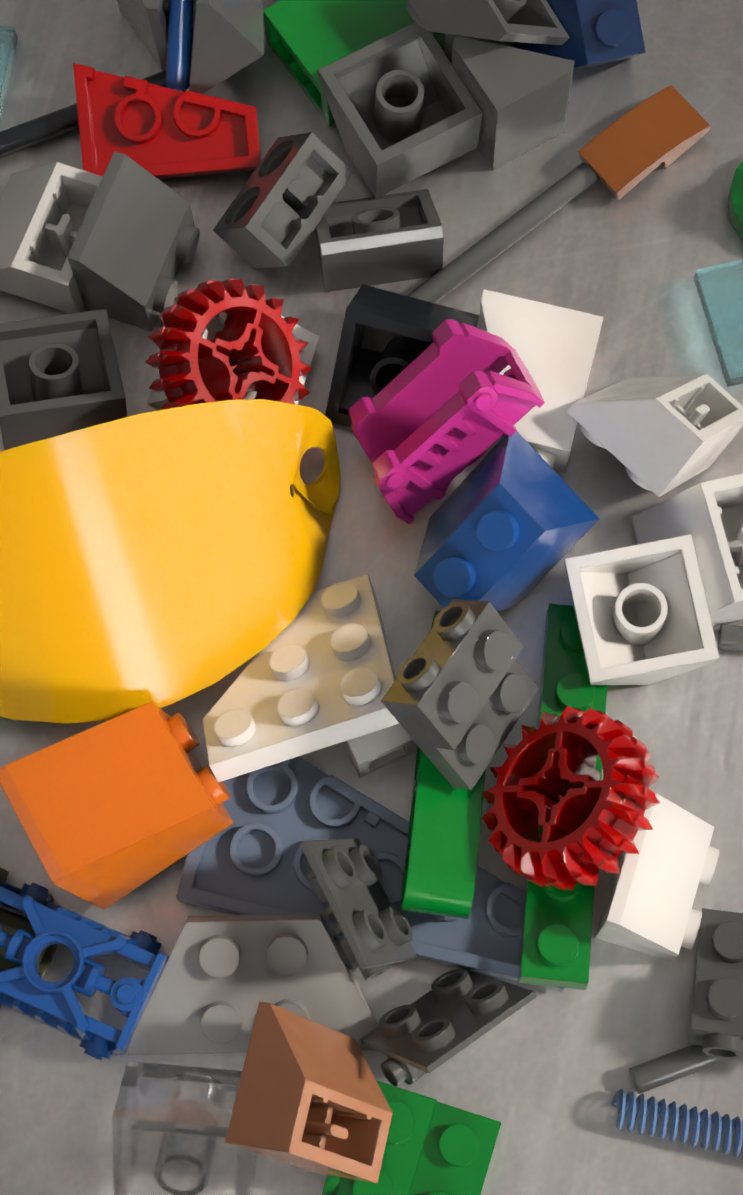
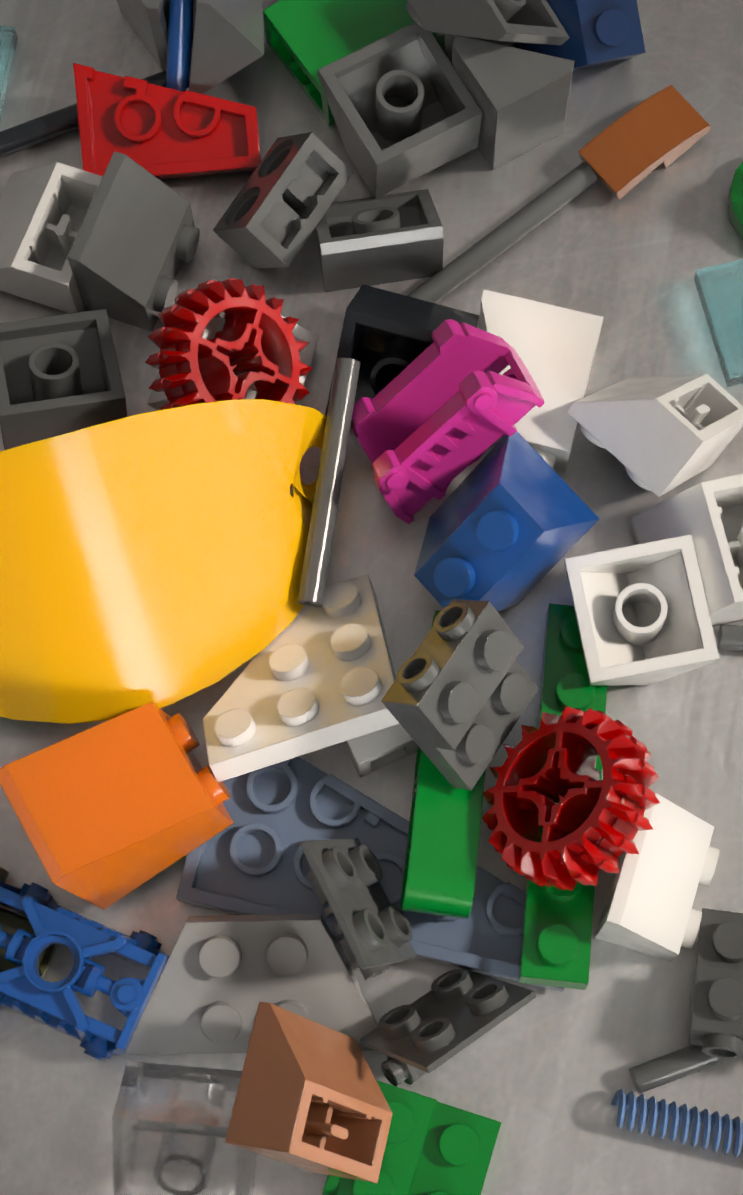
none -> dark grey piece [297,358,360,607]

